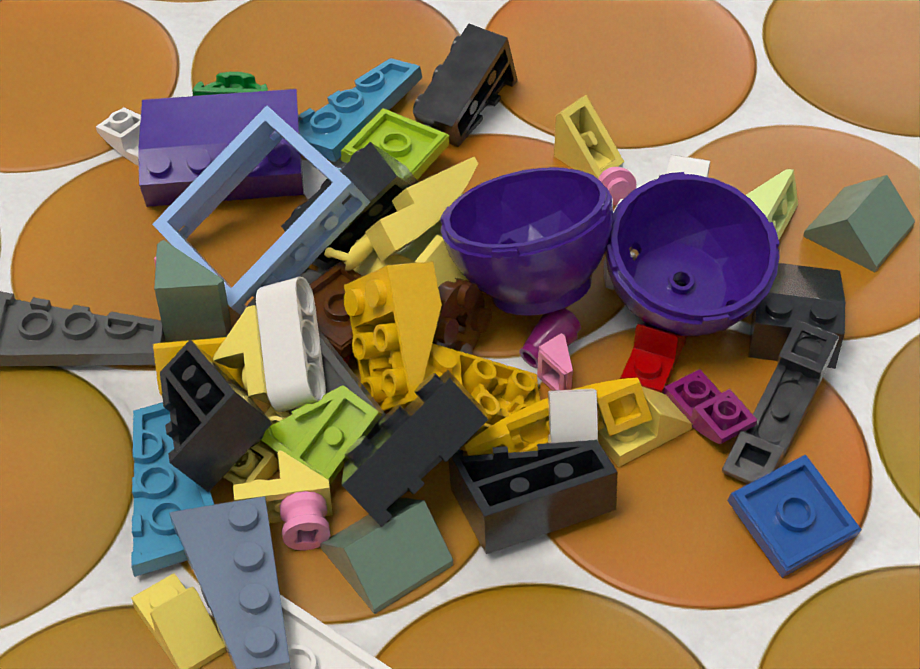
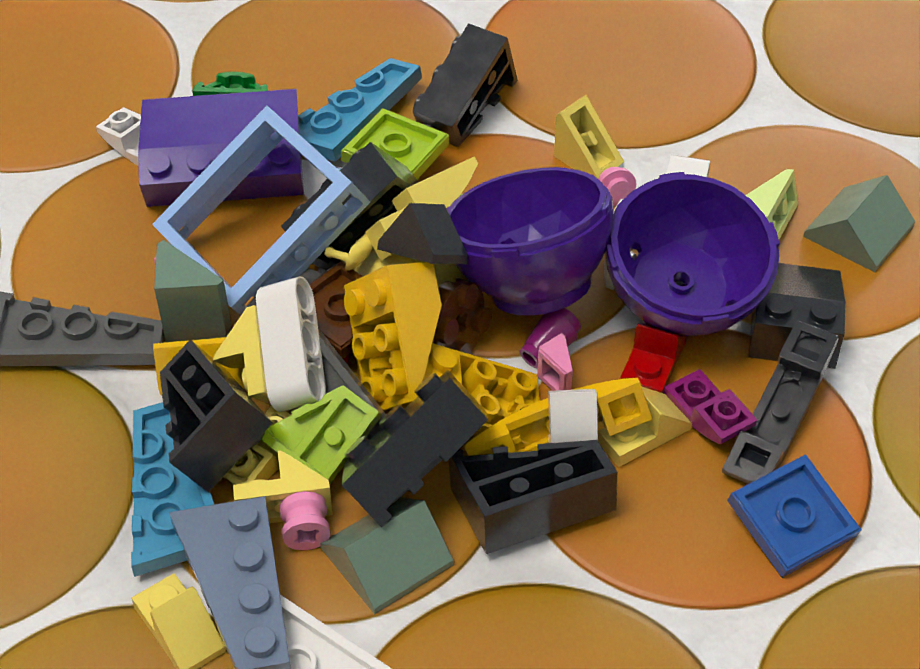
none -> black slope [377,203,468,264]

